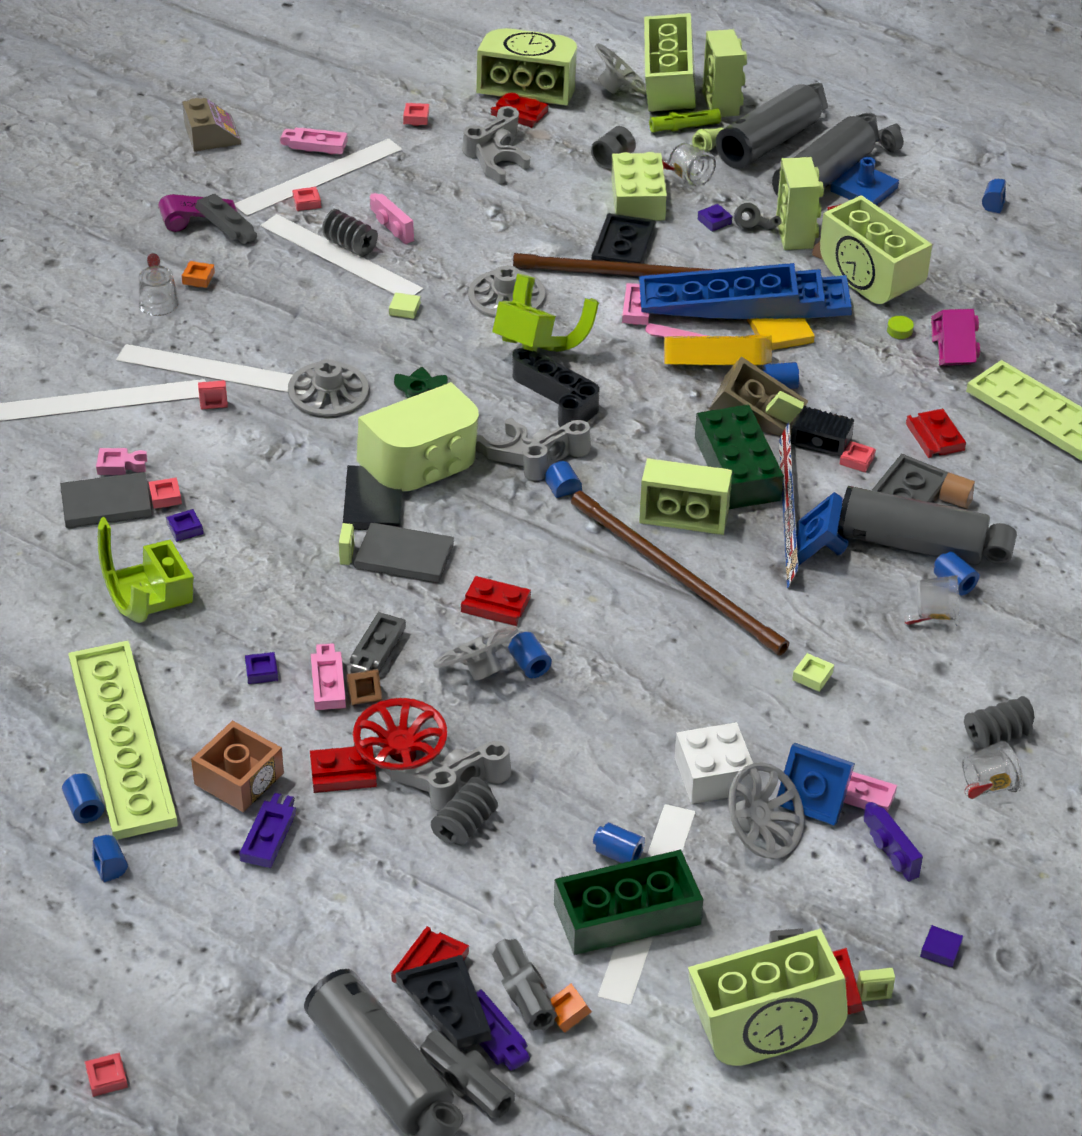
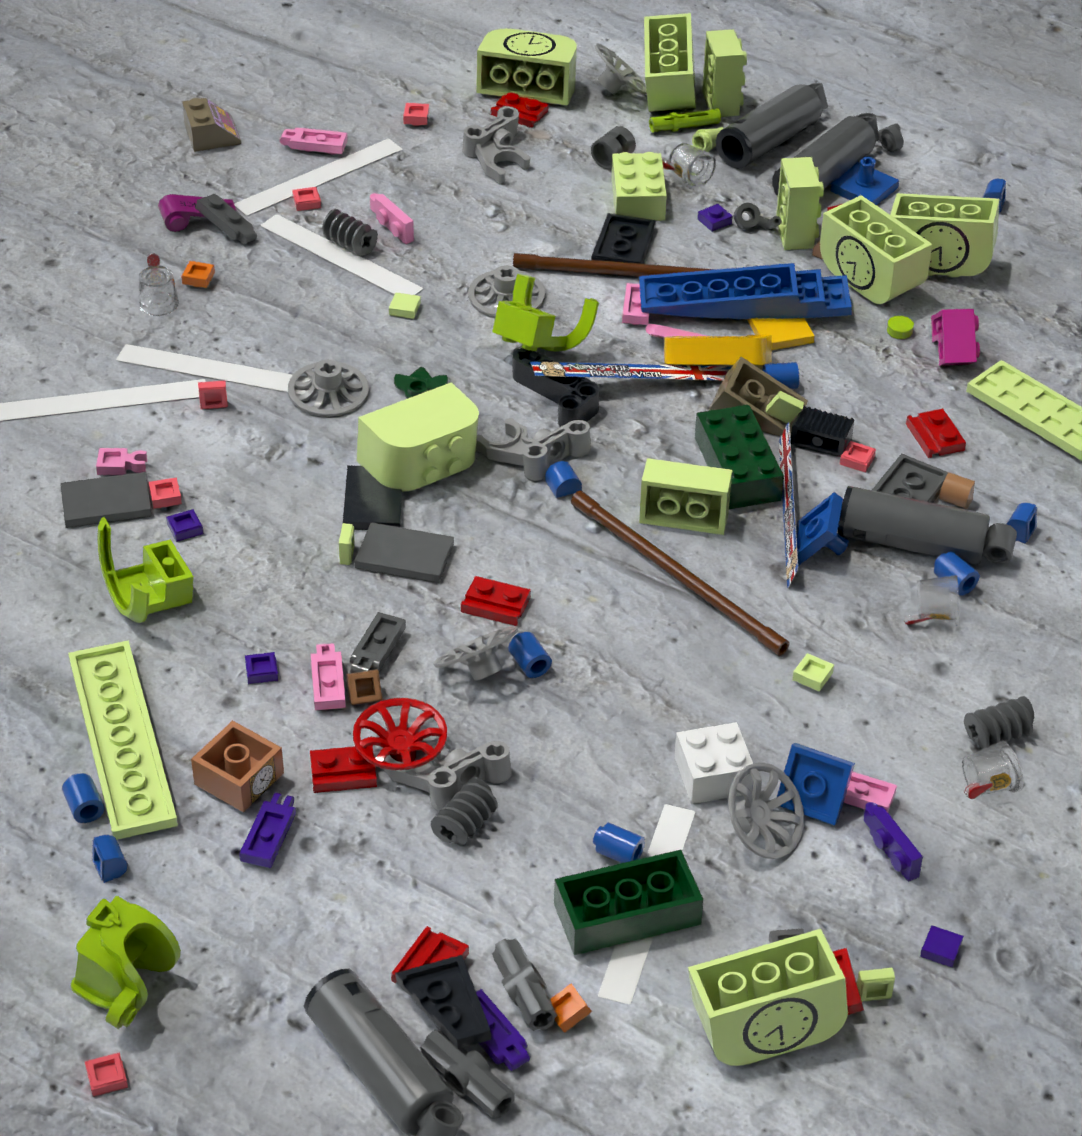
none -> lime animal [70,895,180,1029]
none -> sticker [531,362,731,380]
none -> yellowish green brick [890,193,999,277]
none -> blue brick [1007,503,1037,544]

